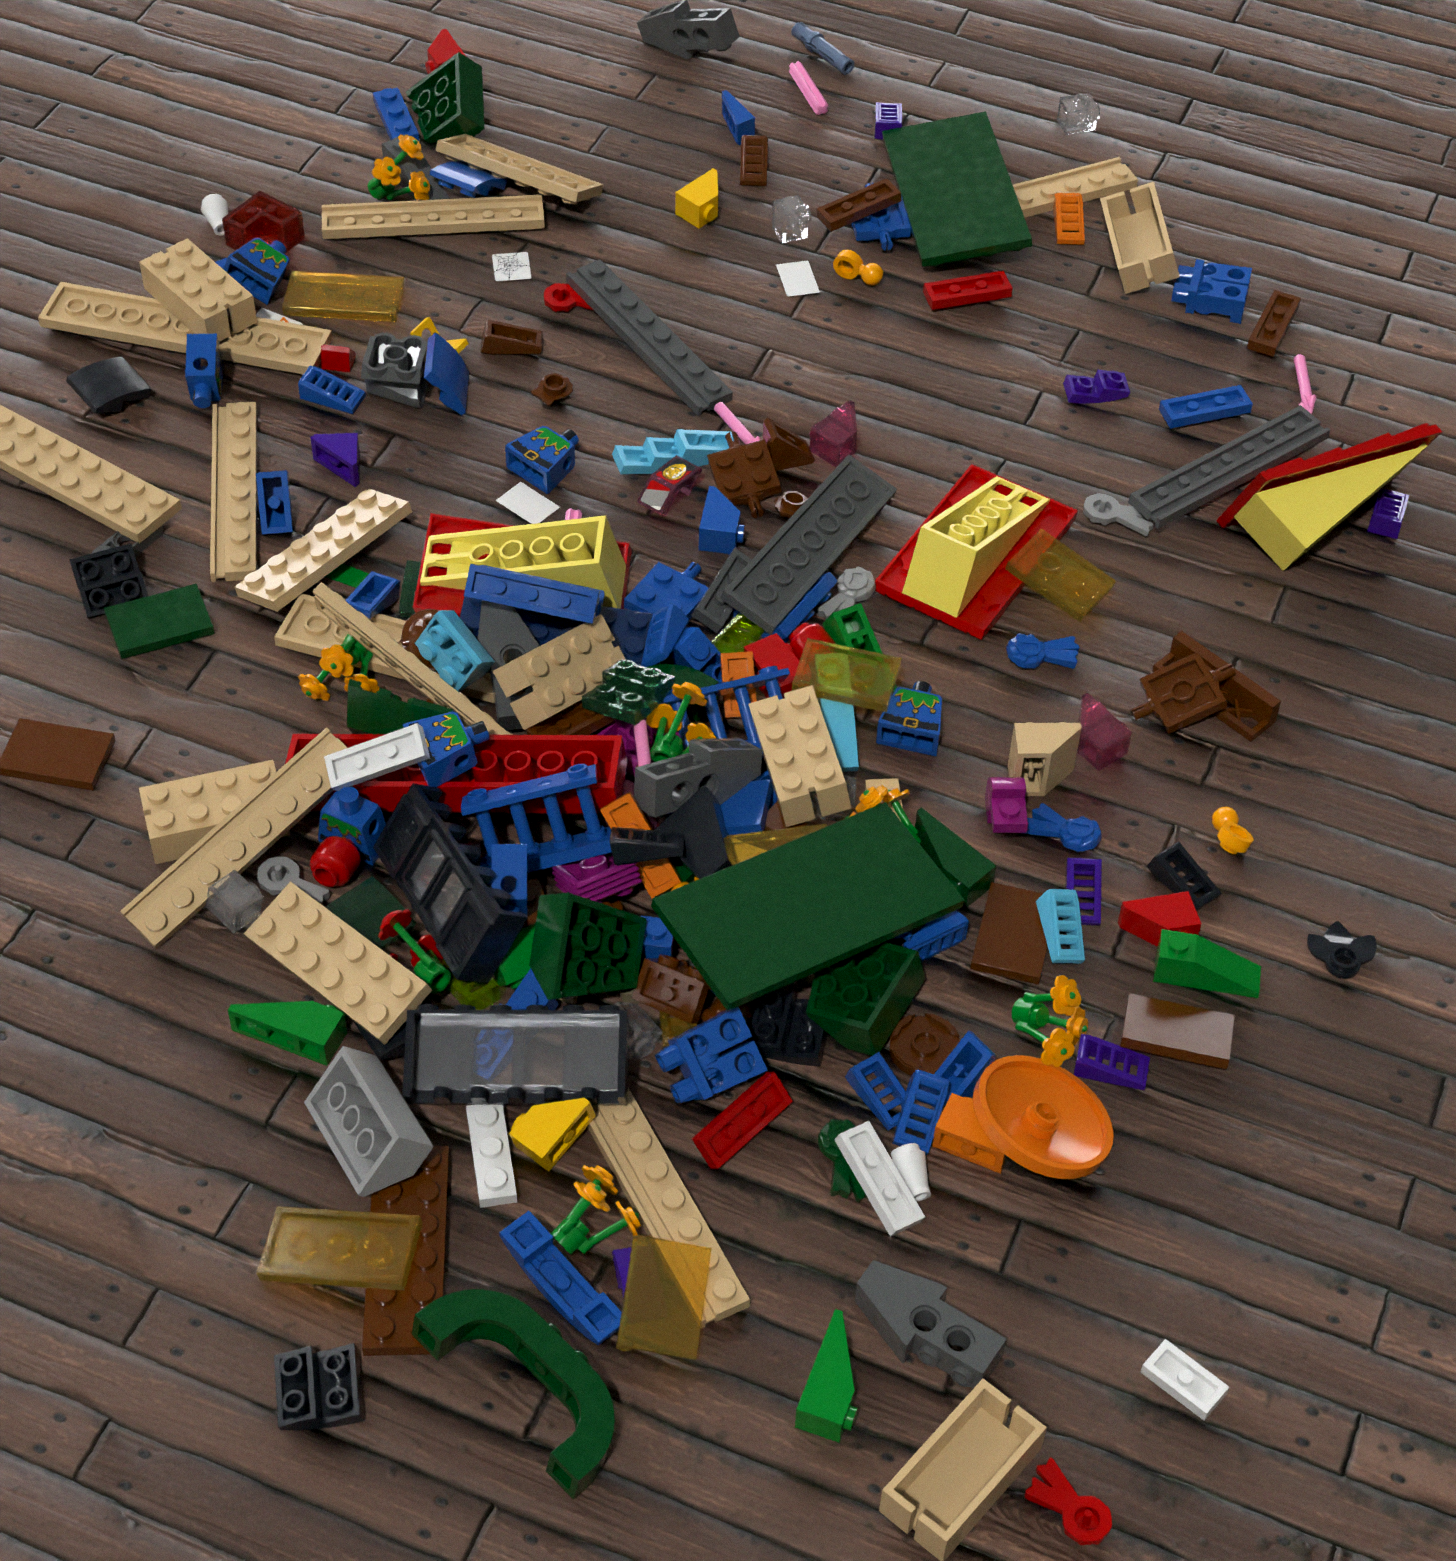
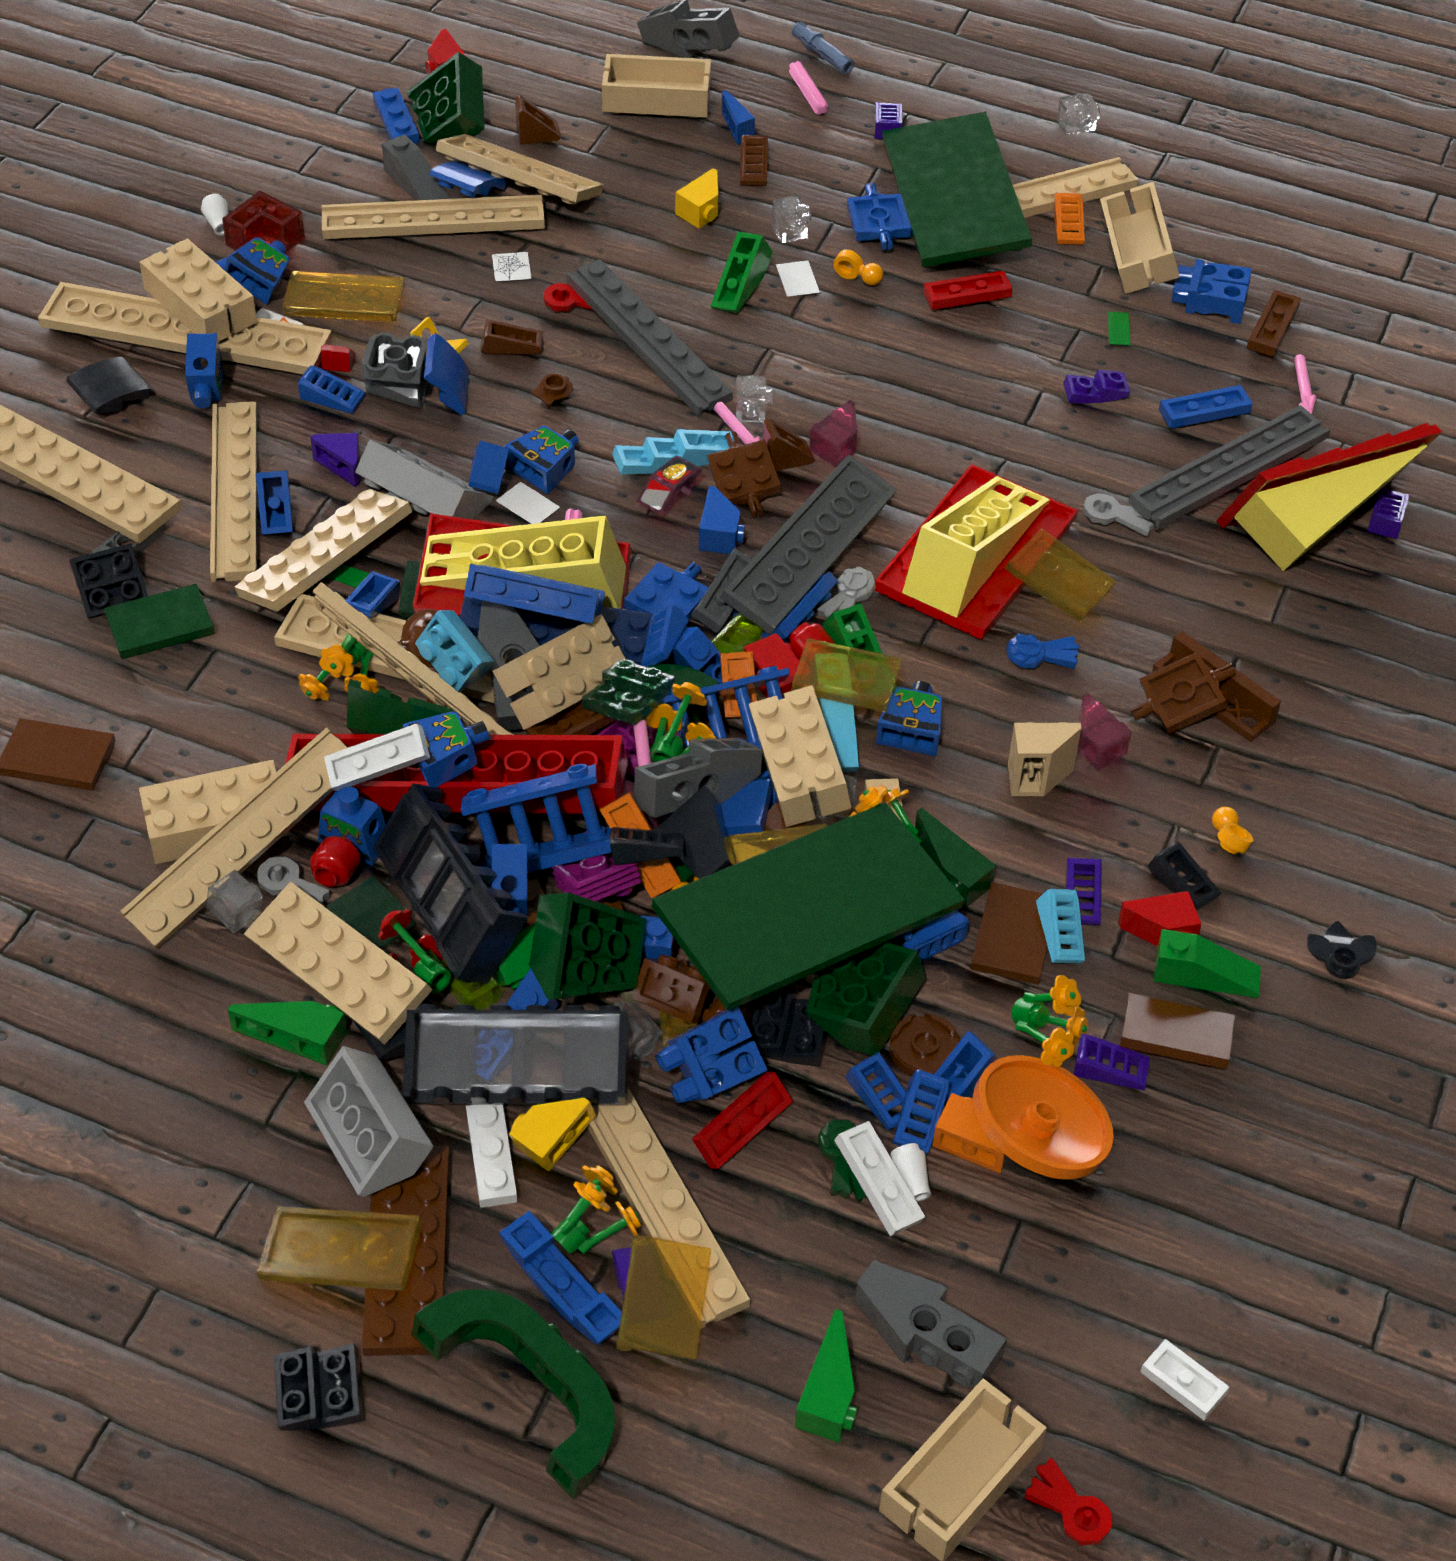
light orange plant [367,134,430,201] -> none
reddish brown animal [774,491,808,518] -> none
reddish brown plate [816,178,902,232] -> none
magenta brick [985,777,1028,833] -> none
blue piece [1023,803,1102,852] -> none
none -> light grey slope [355,439,494,519]
none -> blue slope [468,440,509,494]
none -> reddish brown slope [515,94,561,145]
none -> tan piece [602,54,711,118]
none -> green slope [710,231,773,313]
none -> clear brick [736,375,772,422]
none -> green sticker [1108,311,1131,345]

